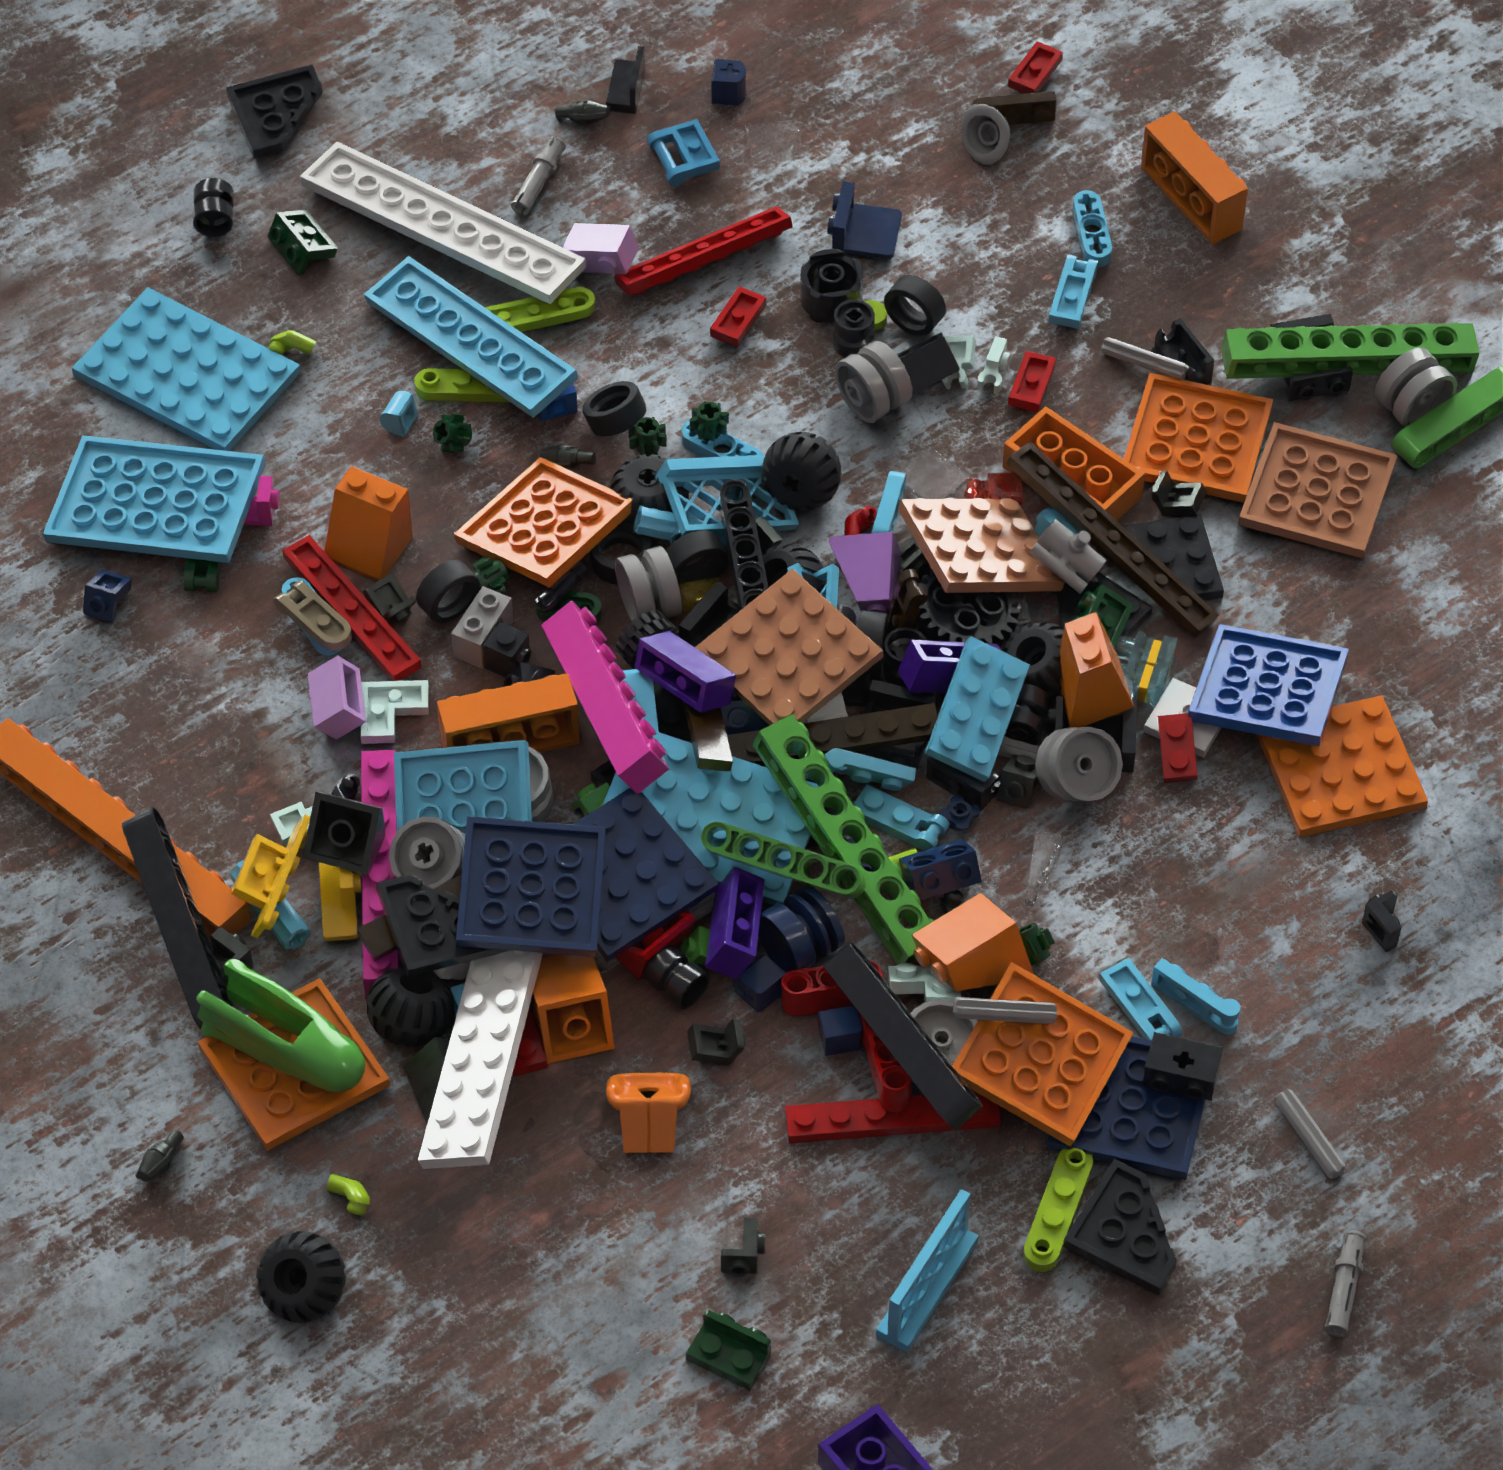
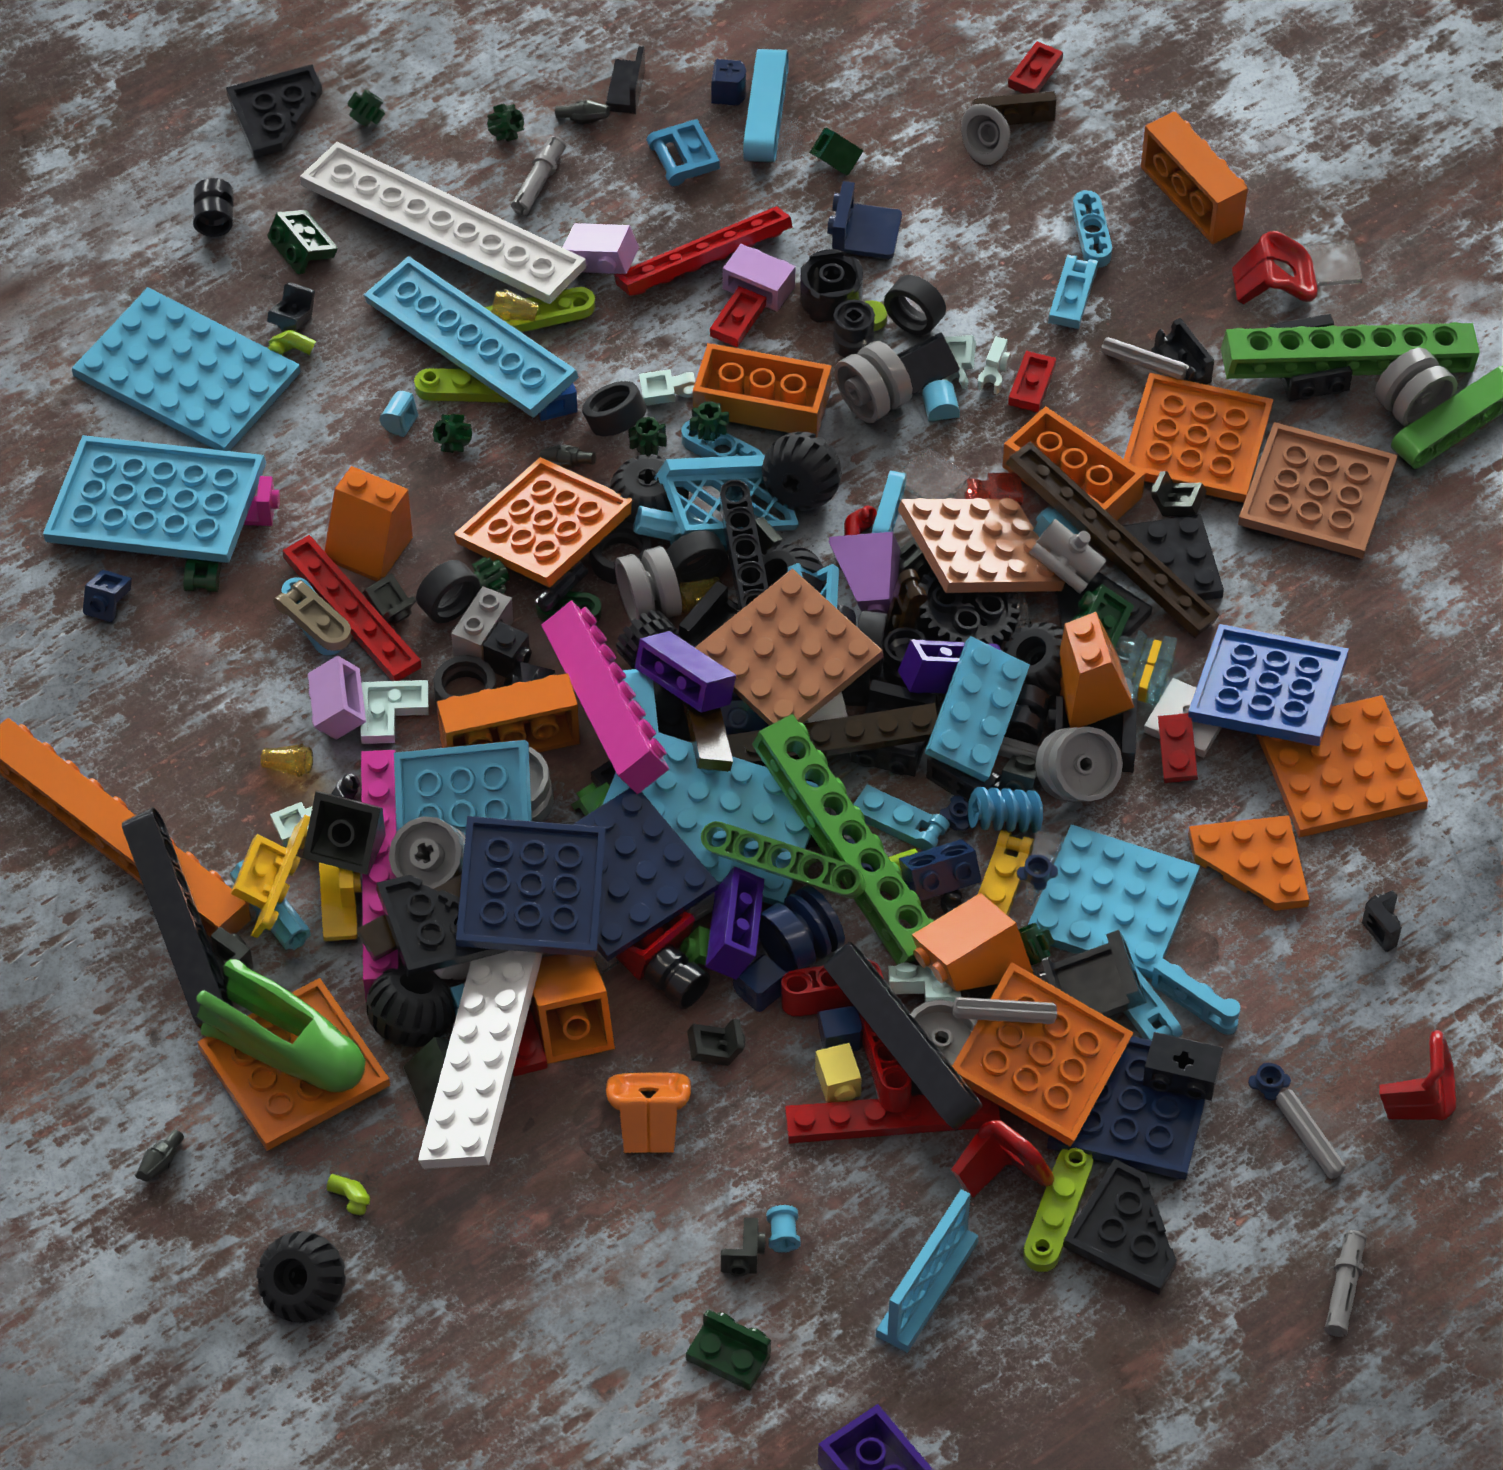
medium azure plate [824,748,916,791] -> none
none -> clear yellow cone [261,744,313,777]
none -> black bracket [267,282,315,331]
none -> dark green gear [347,89,385,127]
none -> black tyre [433,655,496,705]
none -> dark green gear [487,103,524,142]
none -> clear yellow cone [491,289,539,322]
none -> light aqua plate [639,369,695,406]
none -> orange brick [693,343,832,438]
none -> lavender brick [723,244,795,311]
none -> medium azure beam [743,49,789,162]
none -> medium azure bush [766,1205,801,1252]
none -> dark green panel [809,127,864,176]
none -> light yellow brick [815,1043,862,1103]
none -> medium azure brick [922,380,960,421]
none -> red piece [951,1120,1054,1198]
none -> dark azure piece [968,787,1043,833]
none -> yellow plate [978,830,1034,915]
none -> dark blue plate [1017,854,1058,891]
none -> medium azure plate [1028,824,1200,979]
none -> black panel [1039,930,1146,1017]
none -> orange plate [1188,815,1309,911]
none -> red piece [1232,231,1318,304]
none -> dark blue plate [1248,1063,1291,1101]
none -> clear piece [1301,240,1363,286]
none -> red piece [1379,1030,1456,1121]

